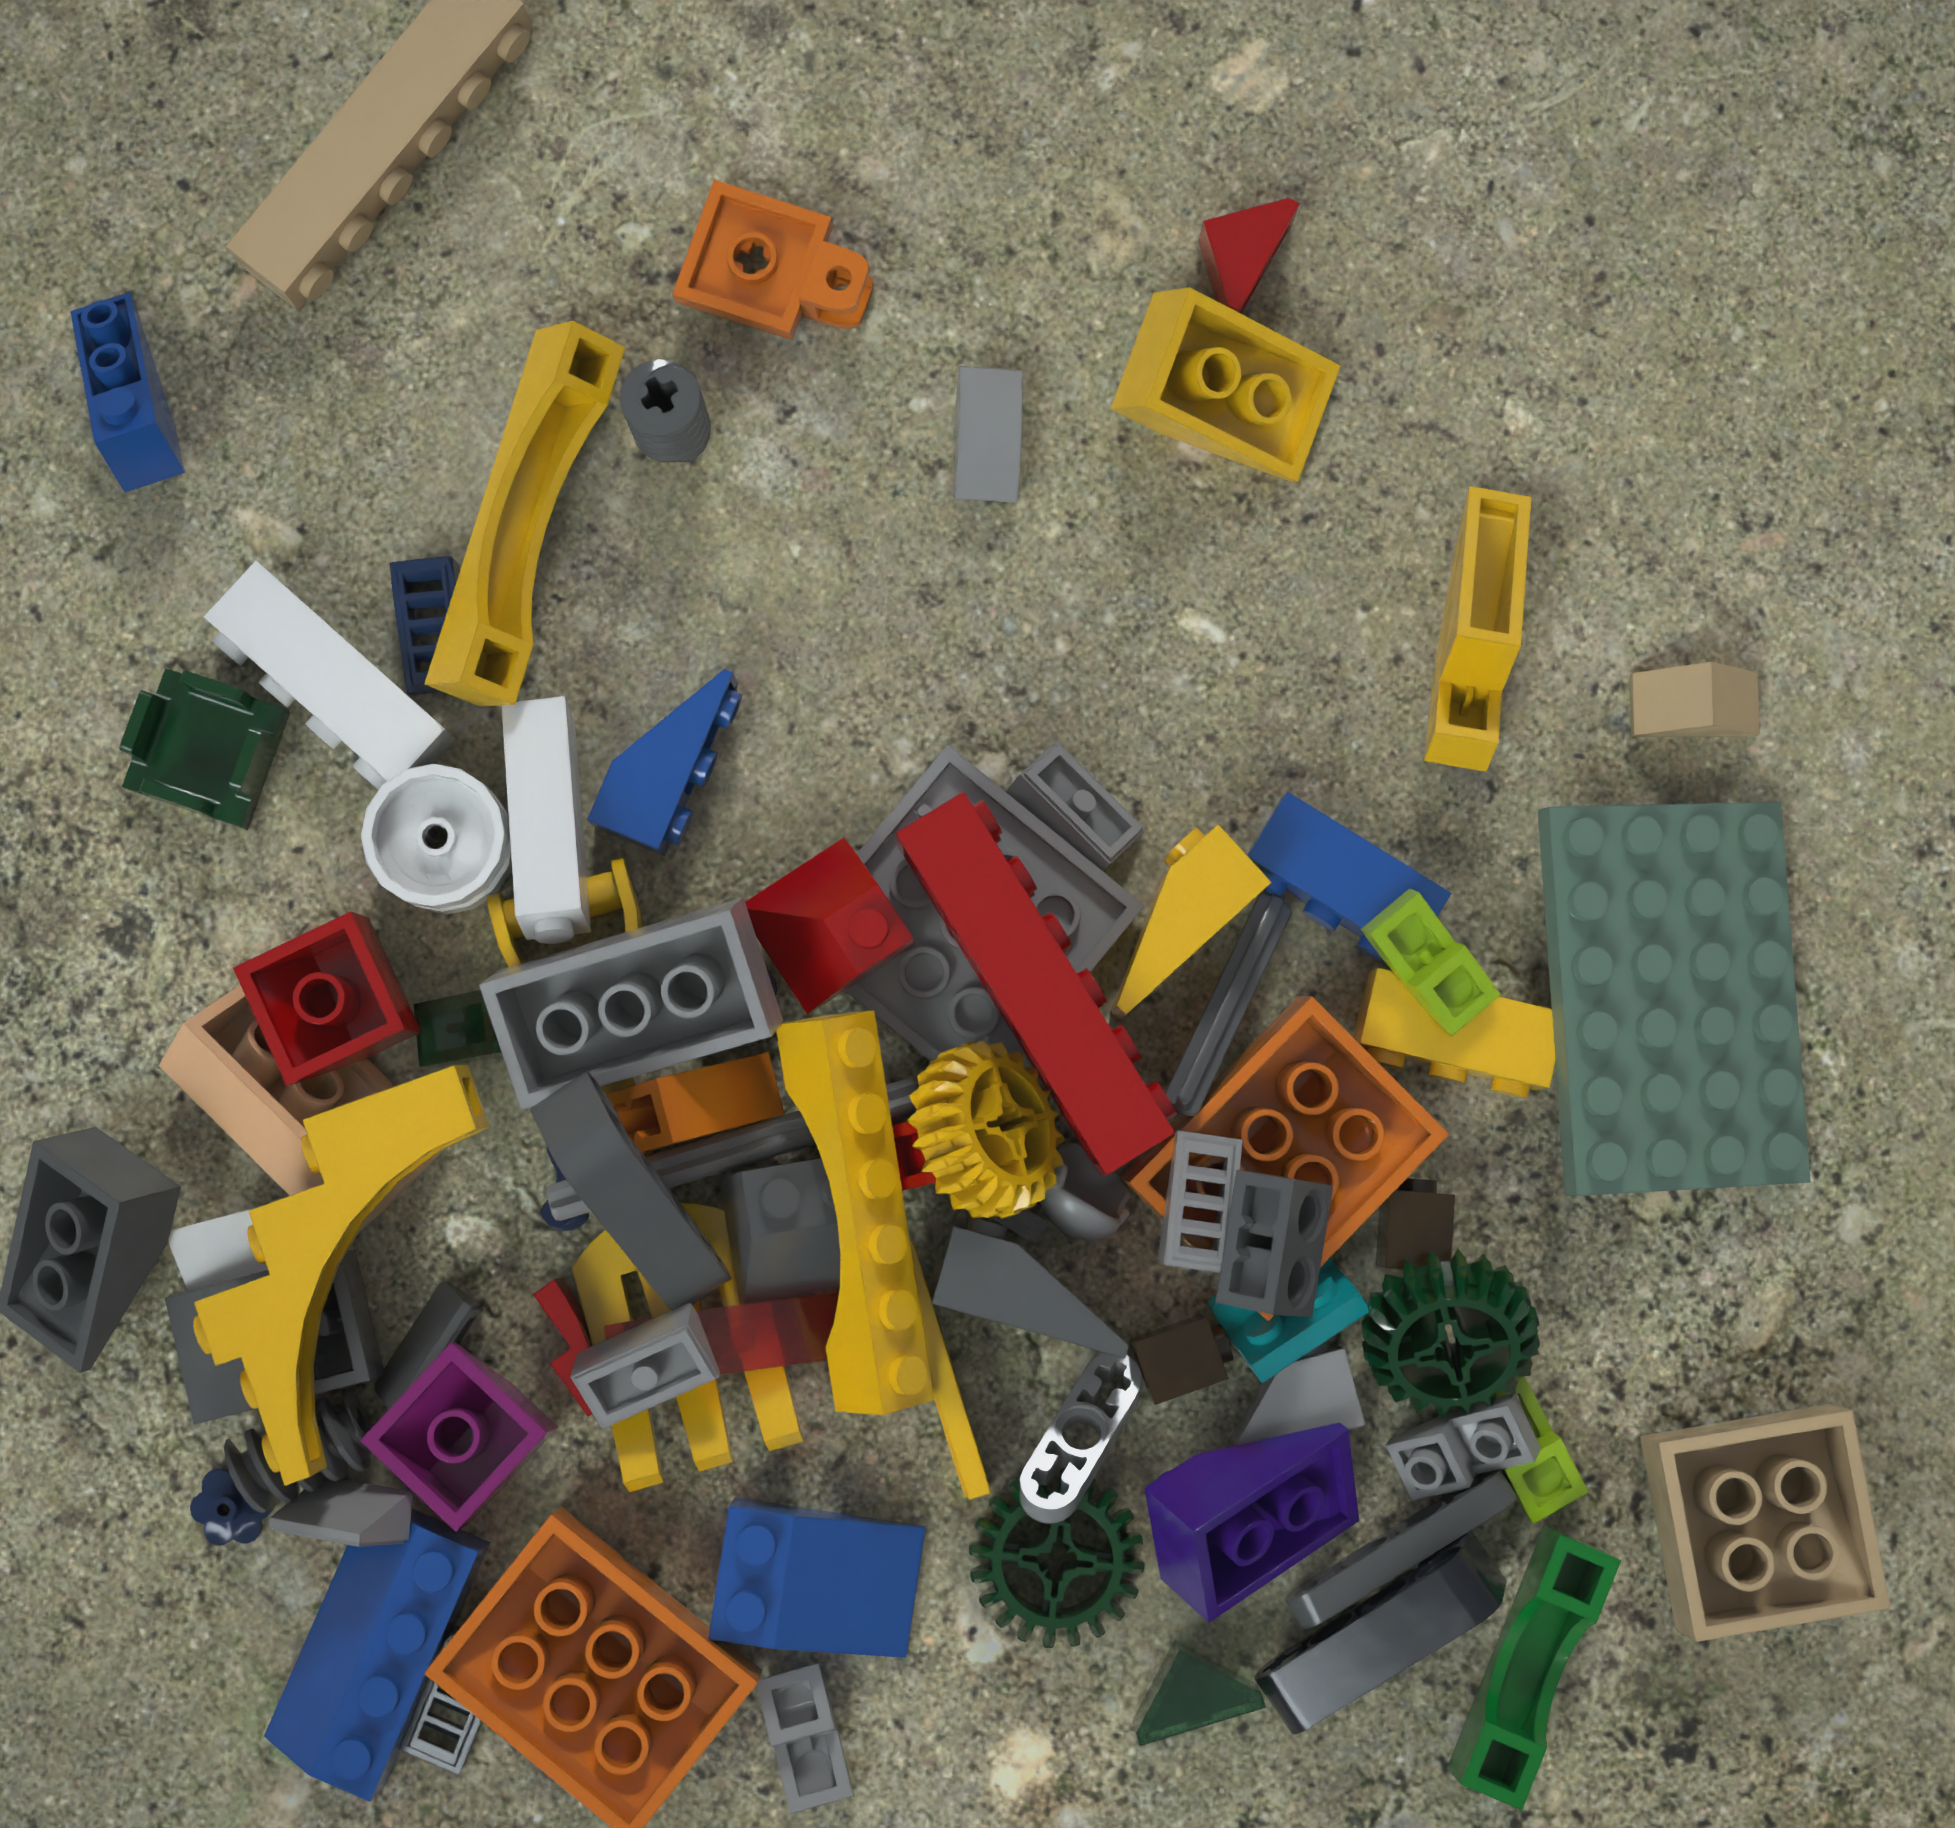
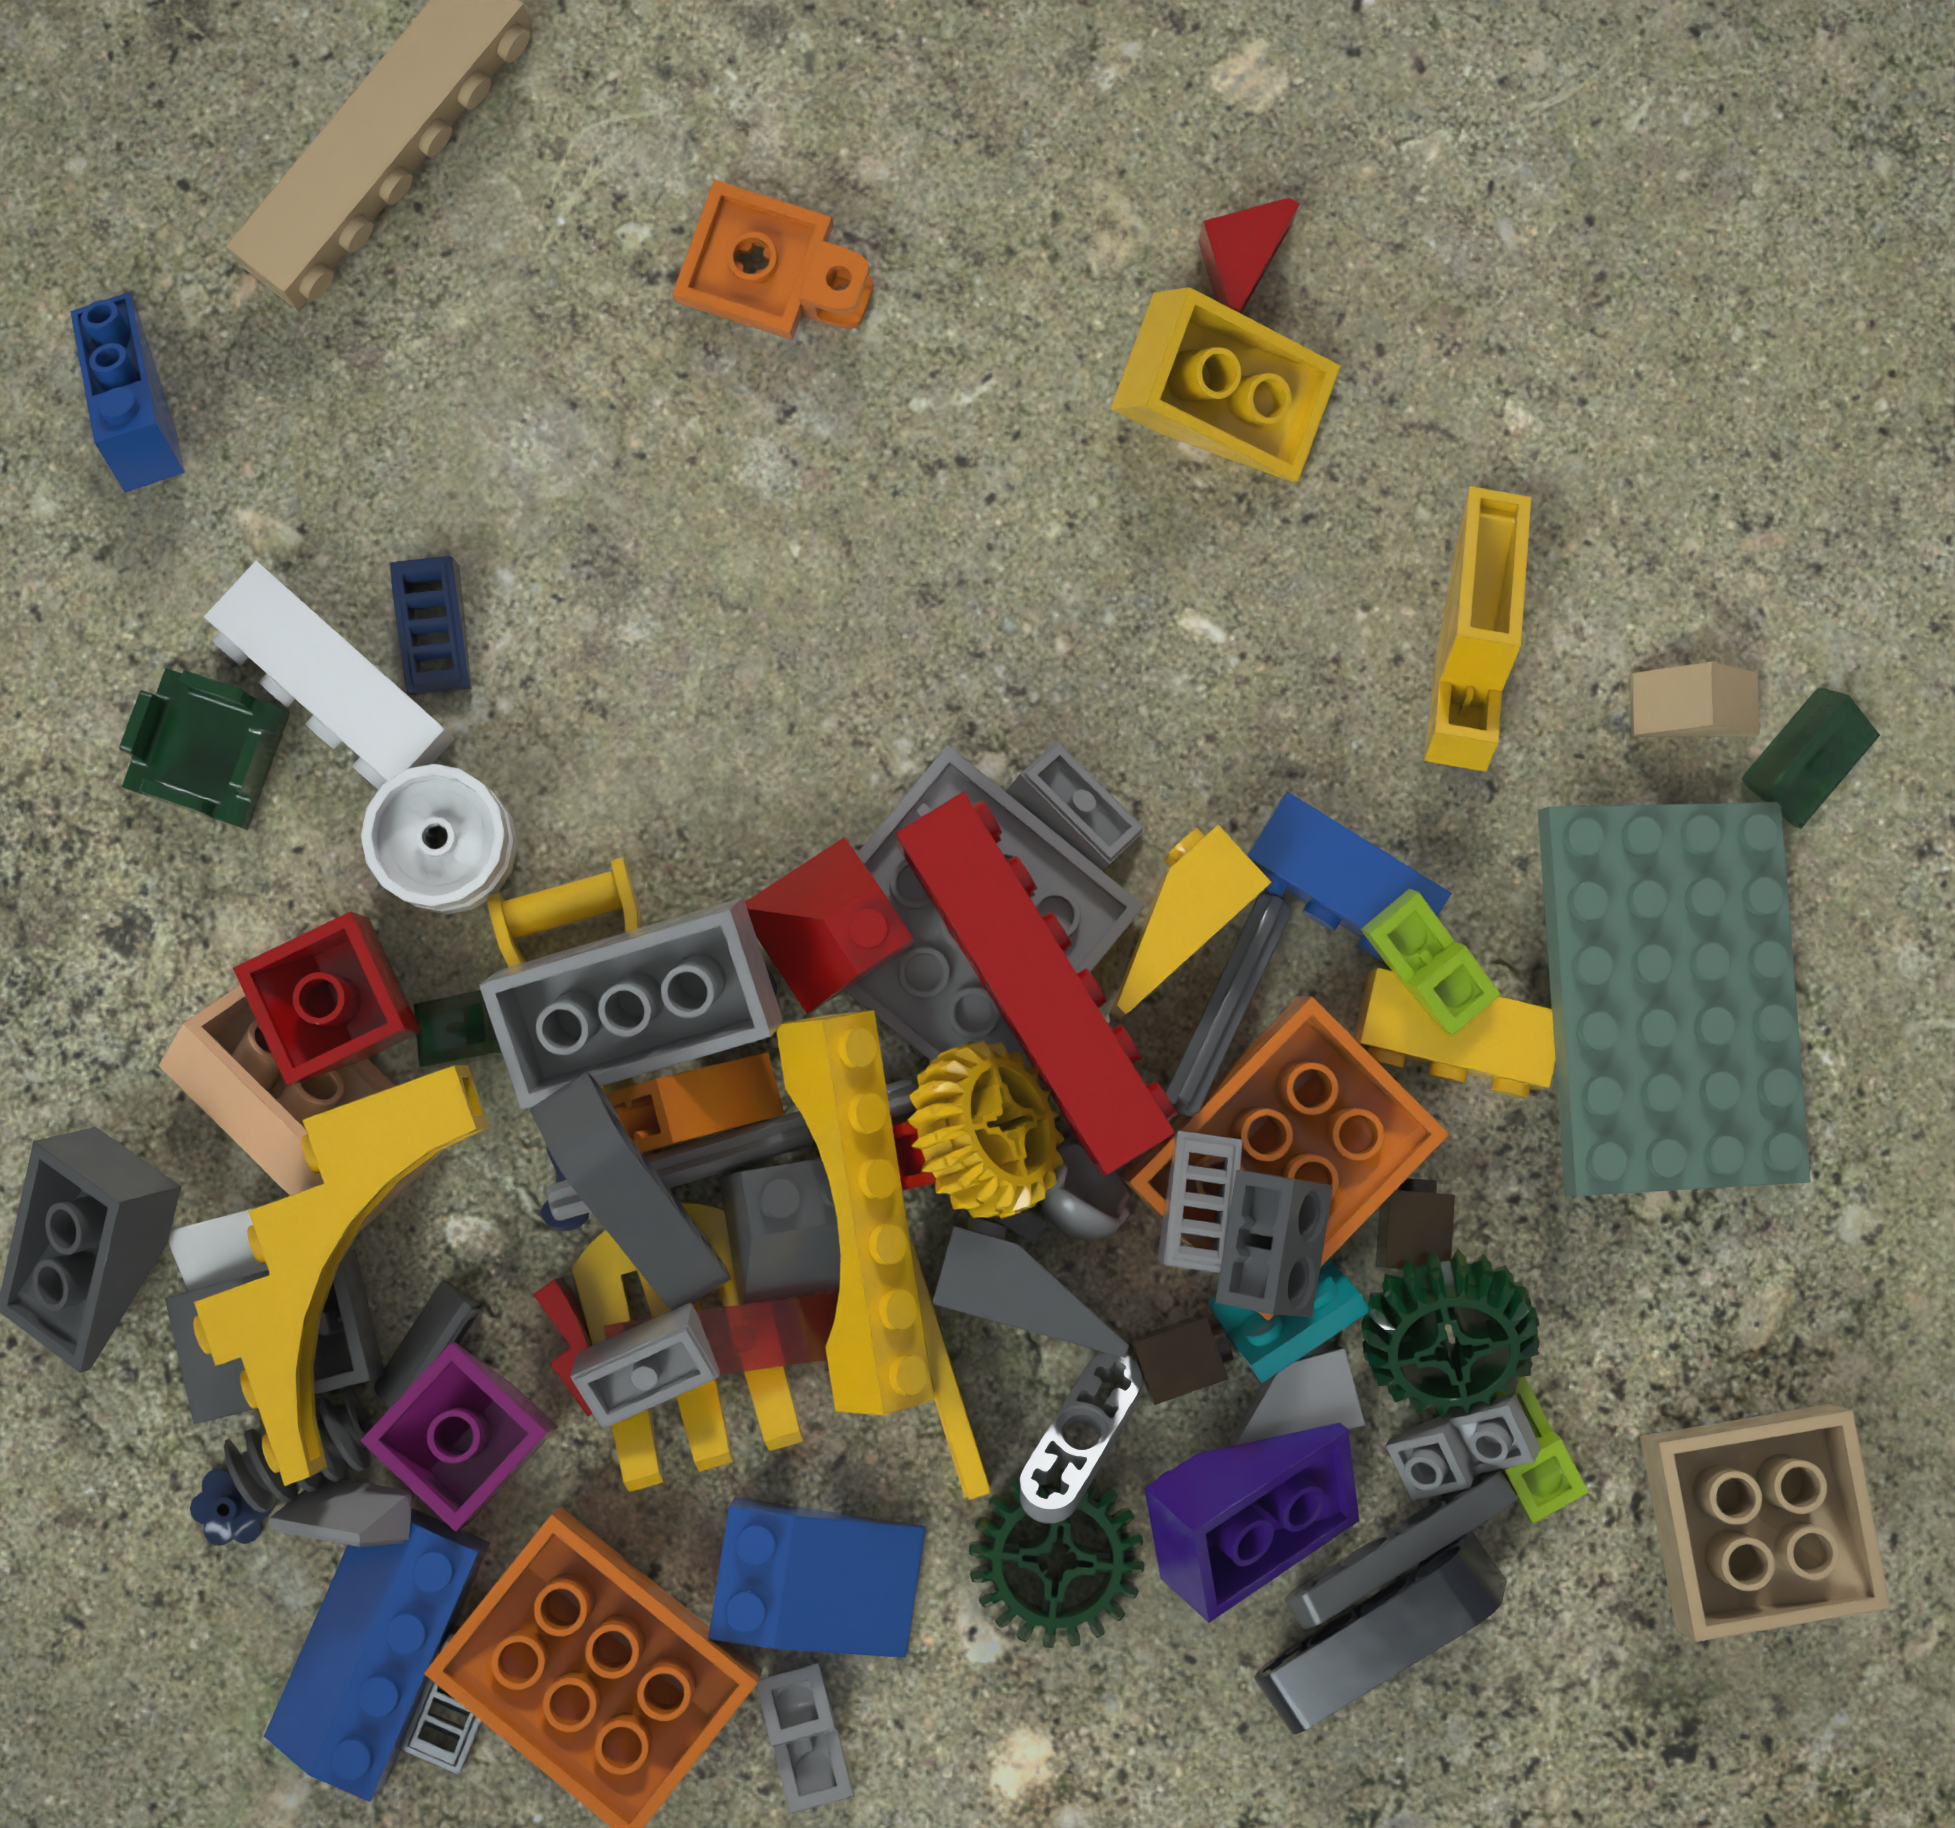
yellow arch [425,320,626,707] -> none
white brick [501,696,591,944] -> none
blue slope [587,669,742,856] -> none
dark grey piece [620,359,711,462] -> none
light grey slope [952,366,1022,503] -> none
clear green slope [1132,1639,1266,1746] -> none
green arch [1447,1525,1621,1810] -> none
none -> clear green slope [1742,687,1880,829]

